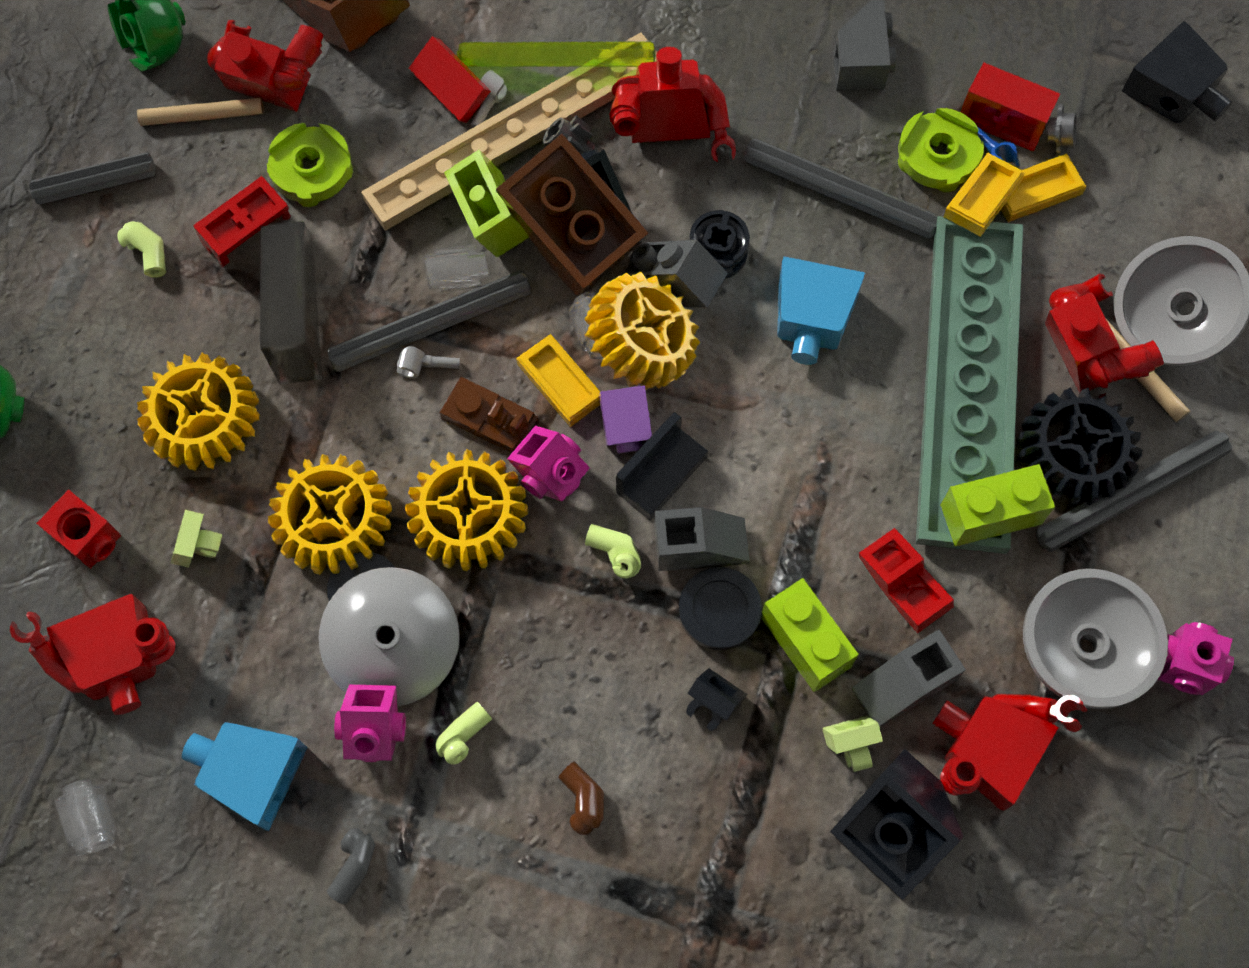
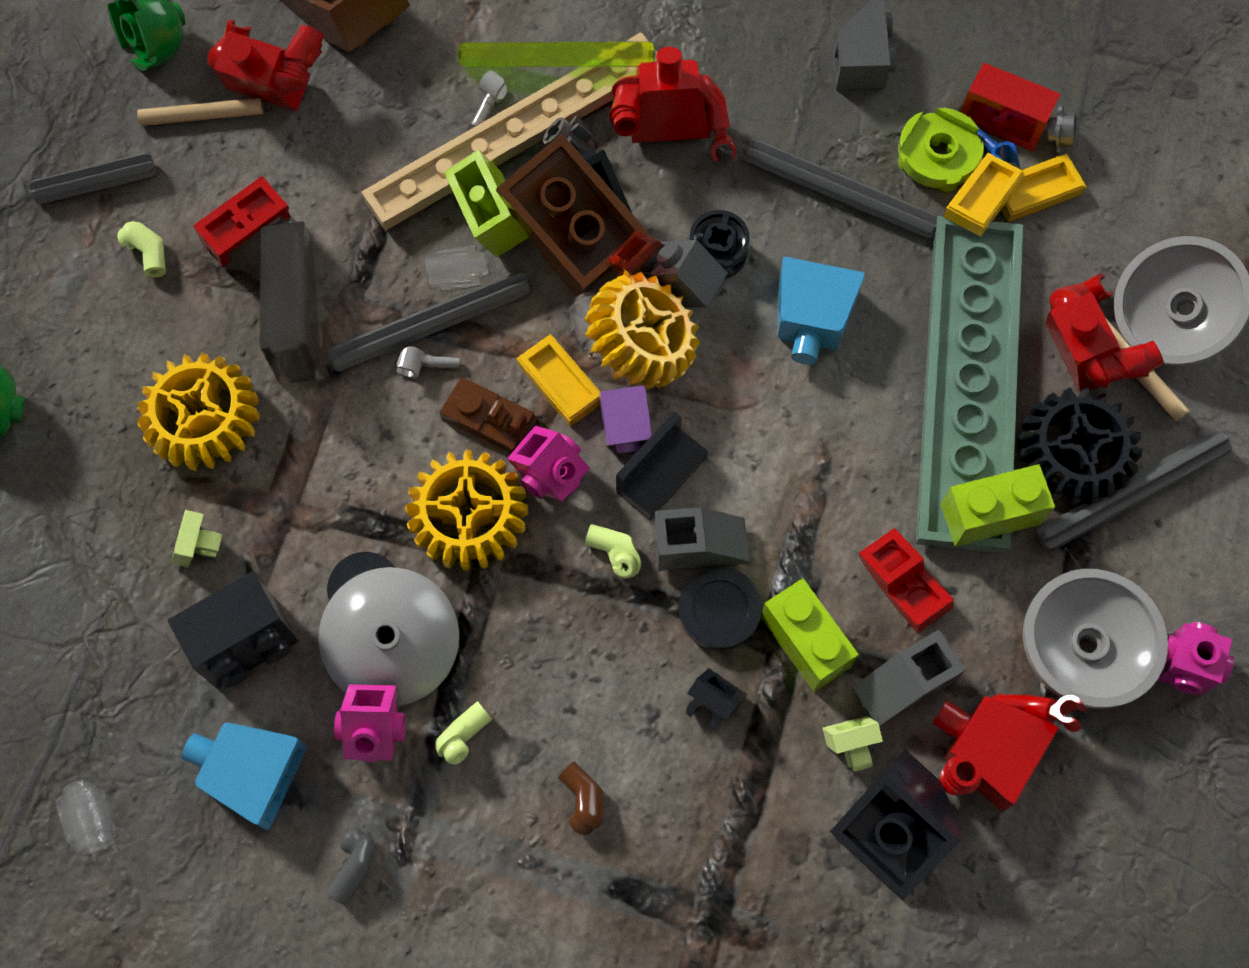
red torso [10,593,175,715] -> none
red brick [36,489,122,569] -> none
lime plate [267,123,353,207] -> none
yellow gear [268,454,392,575] -> none
red tile [409,36,491,123] -> none
black torso [1122,21,1232,123] -> none
none -> black brick [167,571,299,689]
none -> clear red slope [607,230,663,278]

